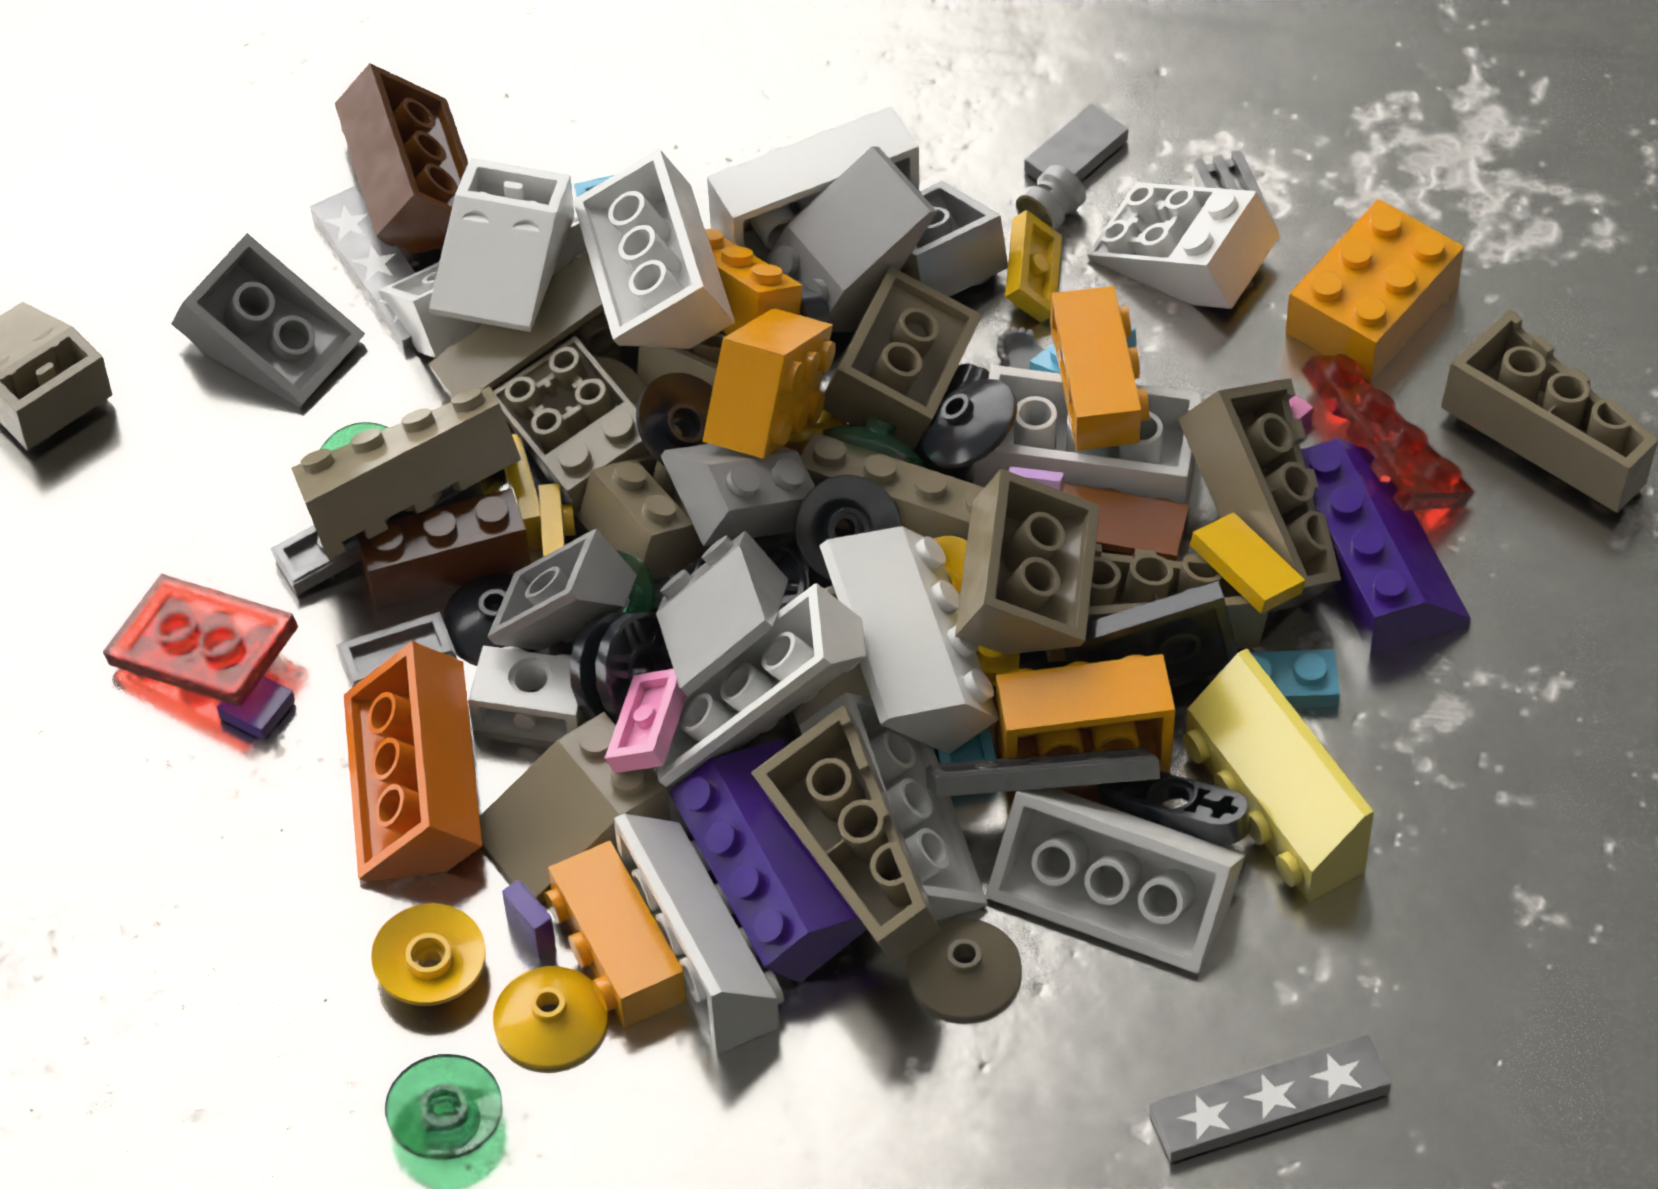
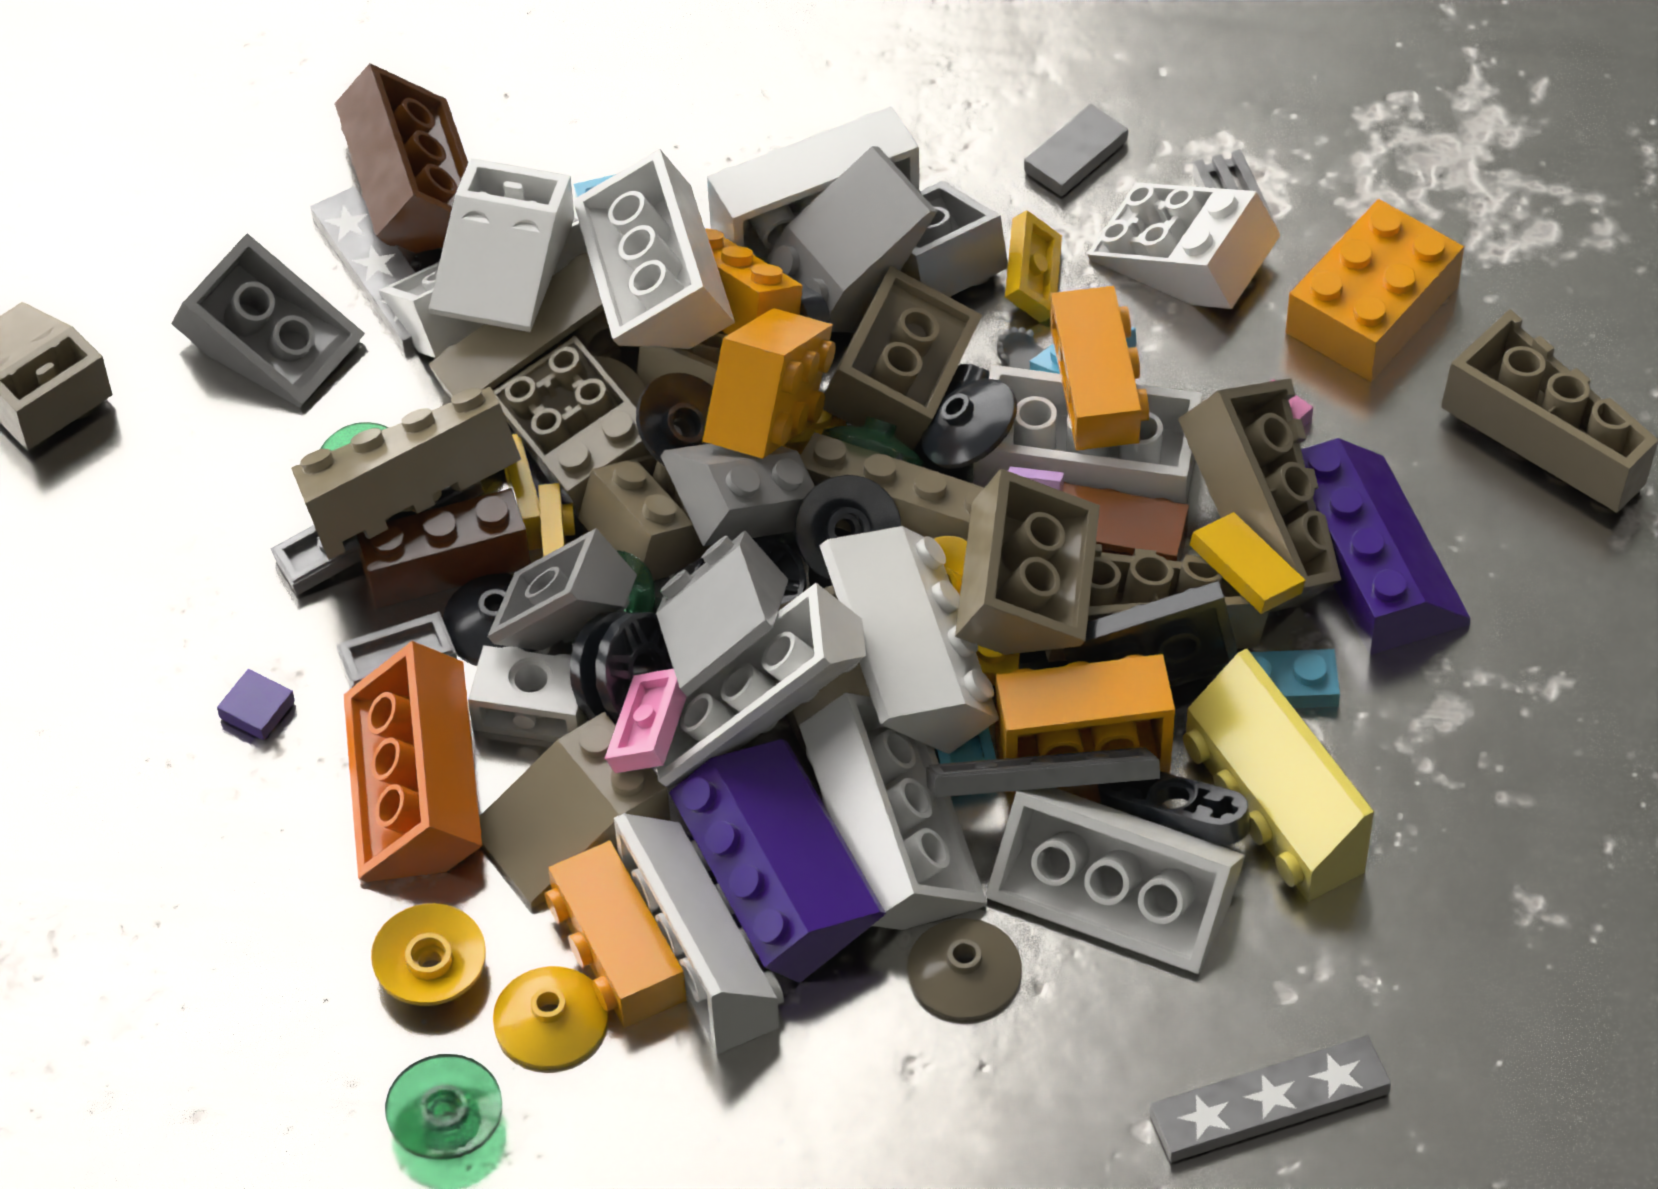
clear red plate [102,573,299,707] -> none
tile [501,880,556,958] -> none
dark tan wedge [751,704,941,966] -> none
light grey wheel [1015,165,1086,231] -> none
clear red wing [1301,354,1475,510] -> none

